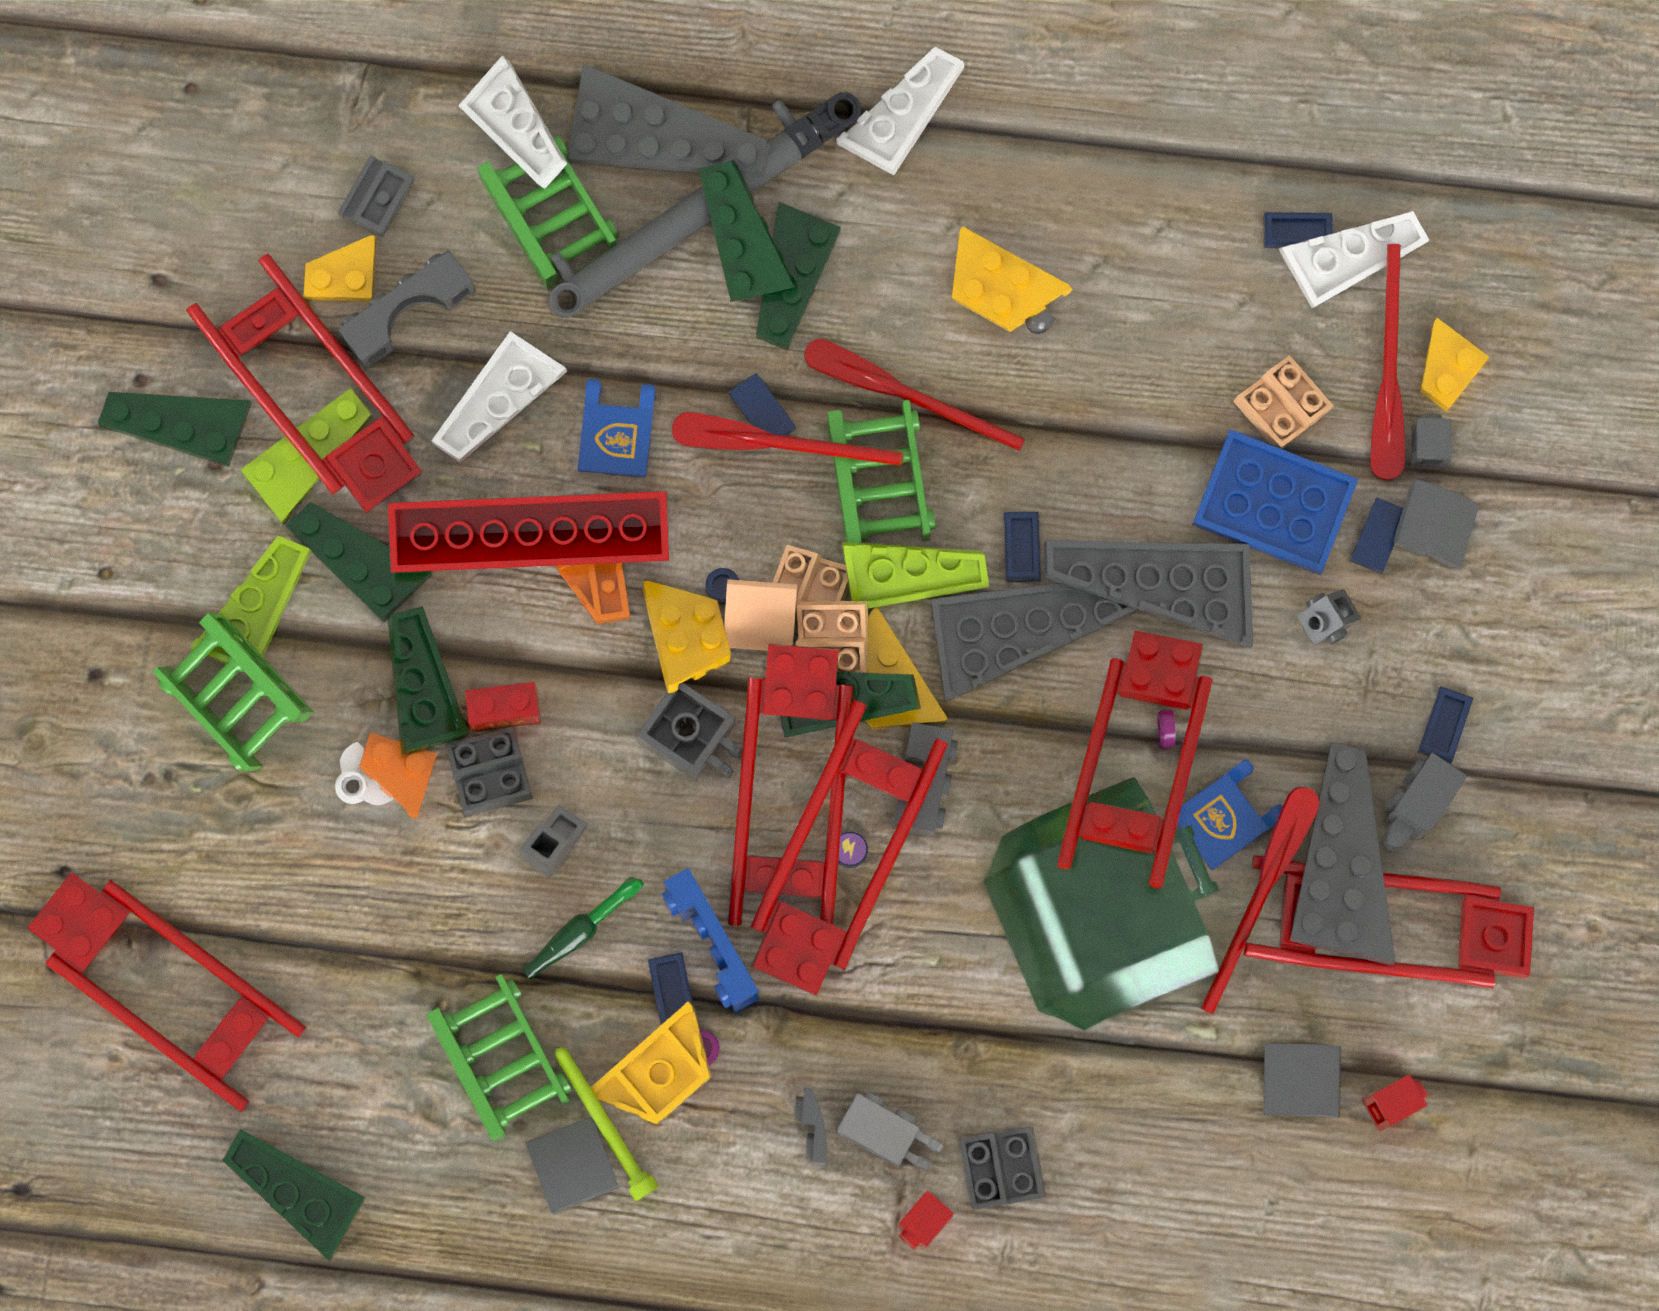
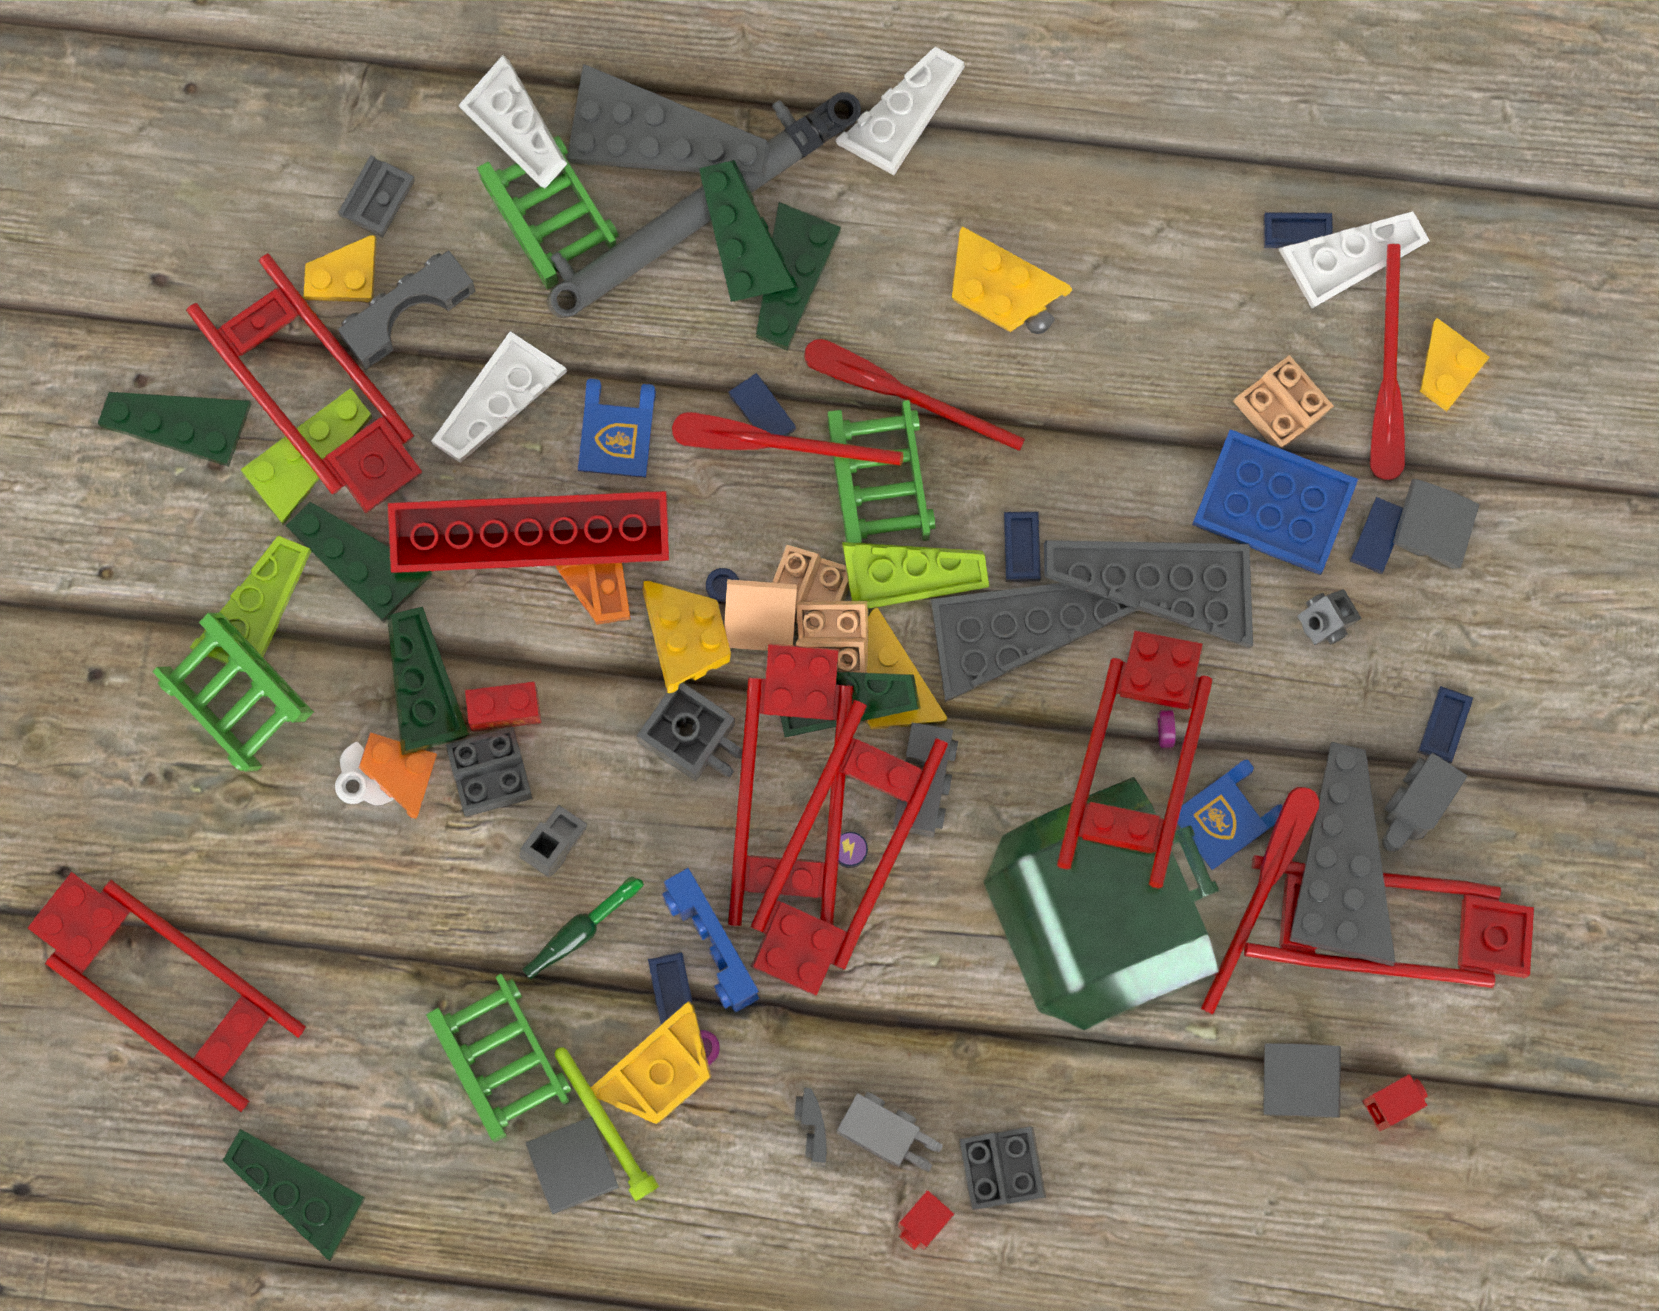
dark grey brick [1412,413,1452,467] -> none

